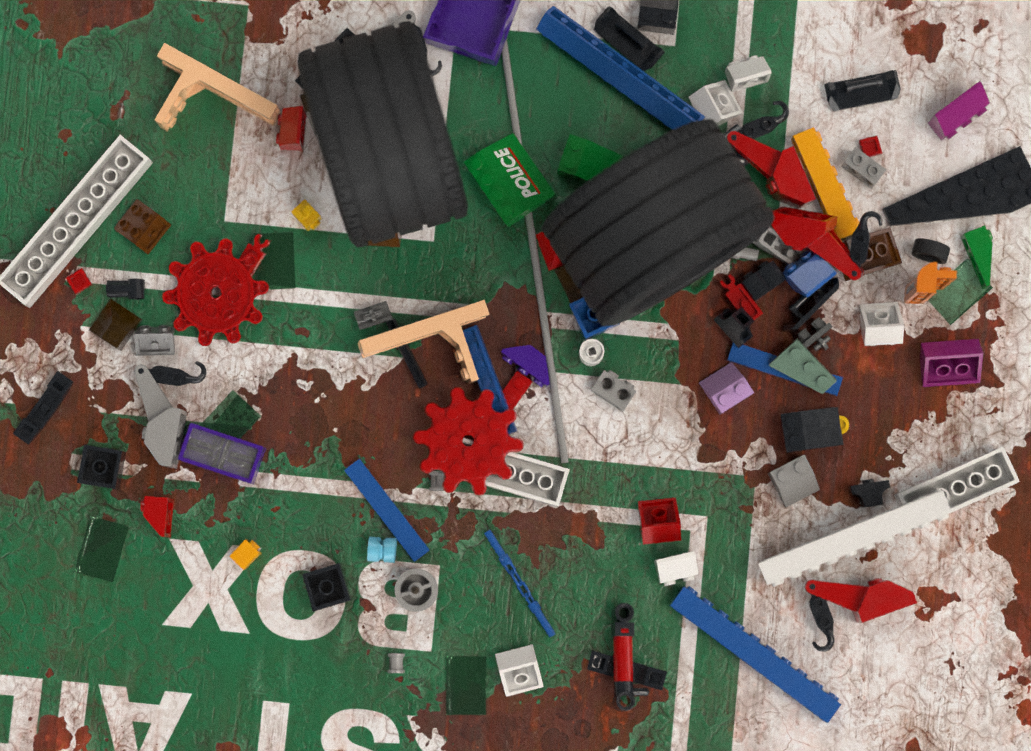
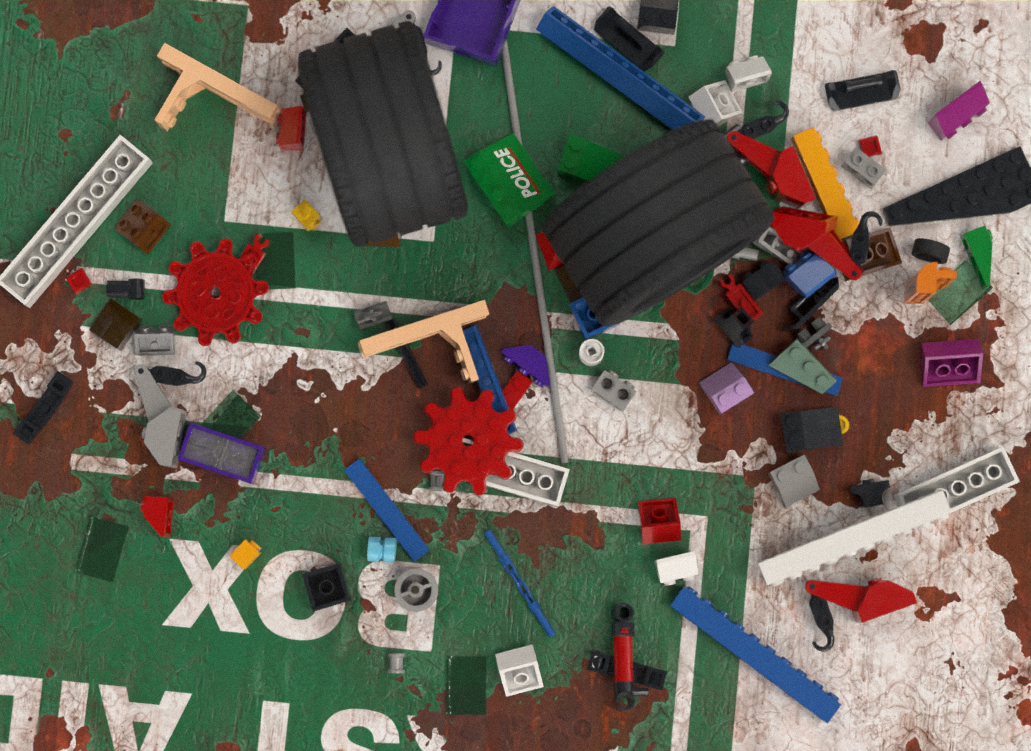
black brick [77,445,126,490] -> none
white slope [859,302,904,346] -> none

